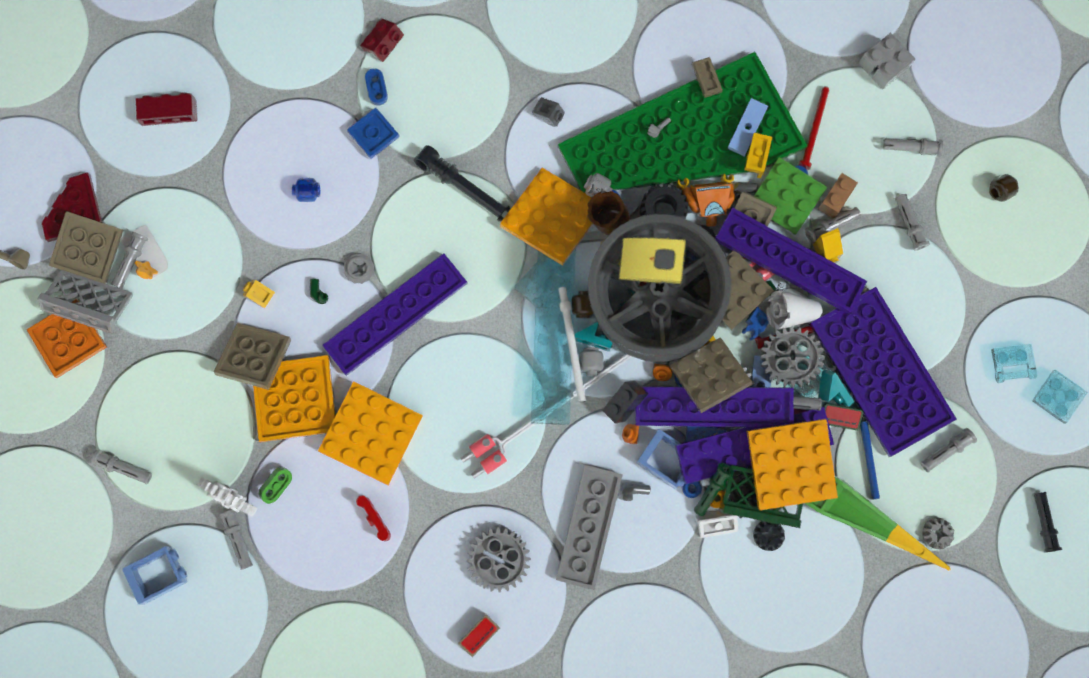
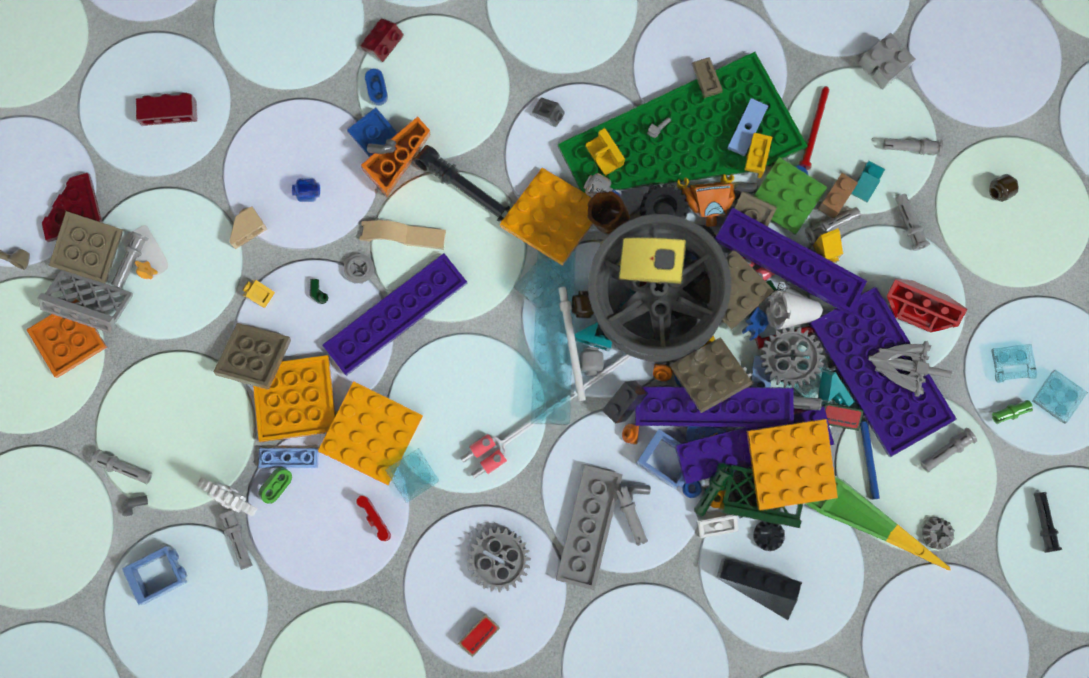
none -> dark grey arm [121,495,148,516]
none -> tan slope [229,206,267,249]
none -> light blue tile [258,448,319,468]
none -> tan piece [359,220,446,250]
none -> orange wedge [361,116,430,197]
none -> dark grey arm [367,139,396,154]
none -> clear light blue plate [385,448,439,503]
none -> yellow panel [586,128,625,175]
none -> light grey pin [615,486,648,546]
none -> black wedge [716,558,802,620]
none -> teal slope [851,160,885,202]
none -> light grey bar [868,341,952,397]
none -> red wedge [887,278,967,333]
none -> bright green pin [992,400,1033,424]

